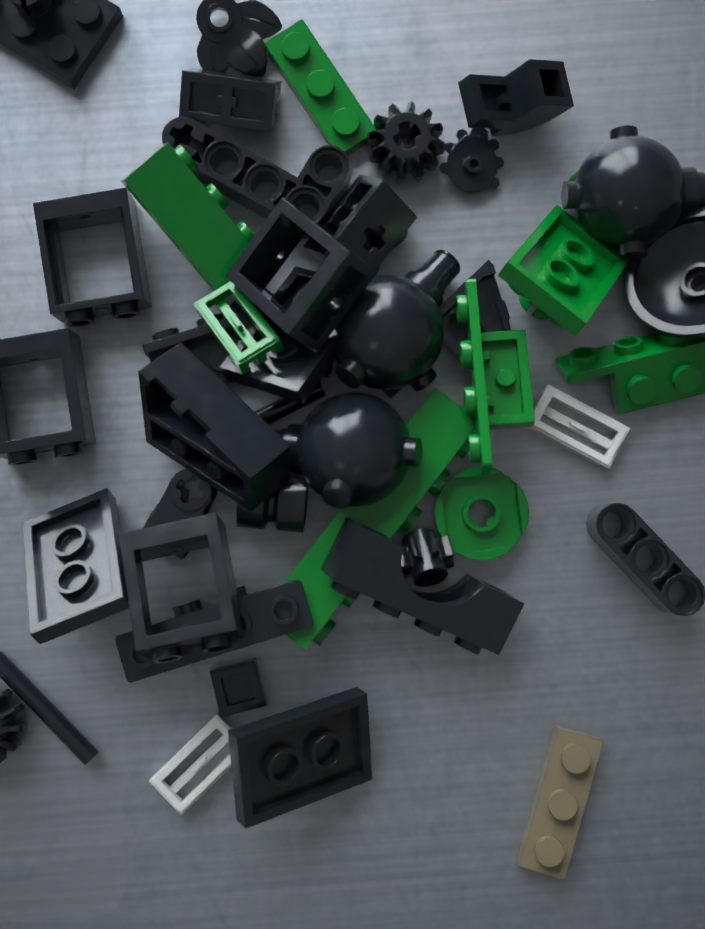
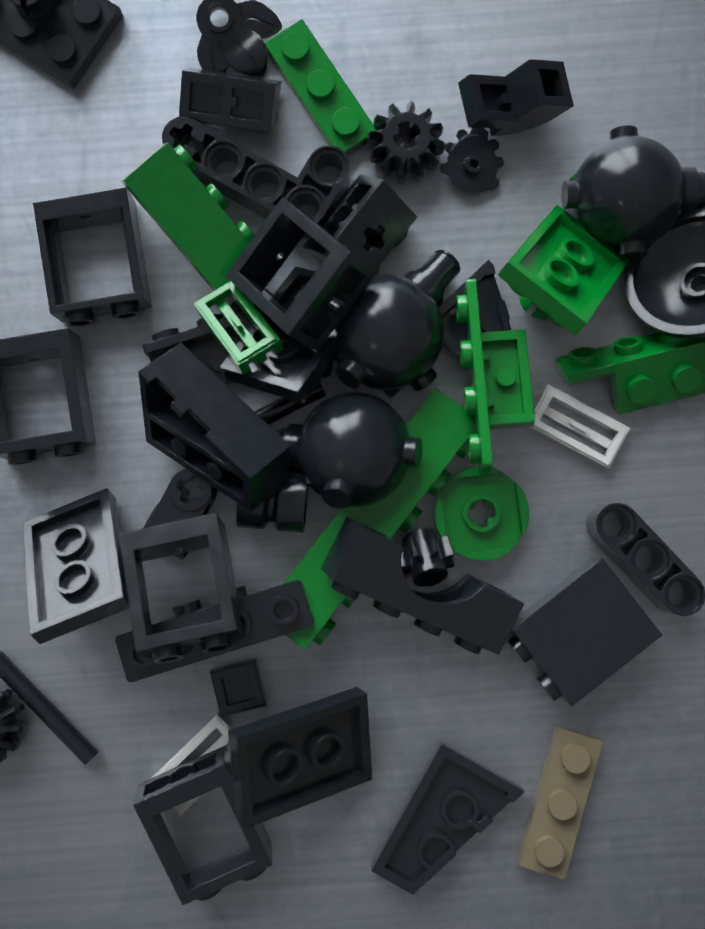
none -> black window [133,745,272,905]
none -> black wing [371,741,525,895]
none -> black brick [507,557,662,707]

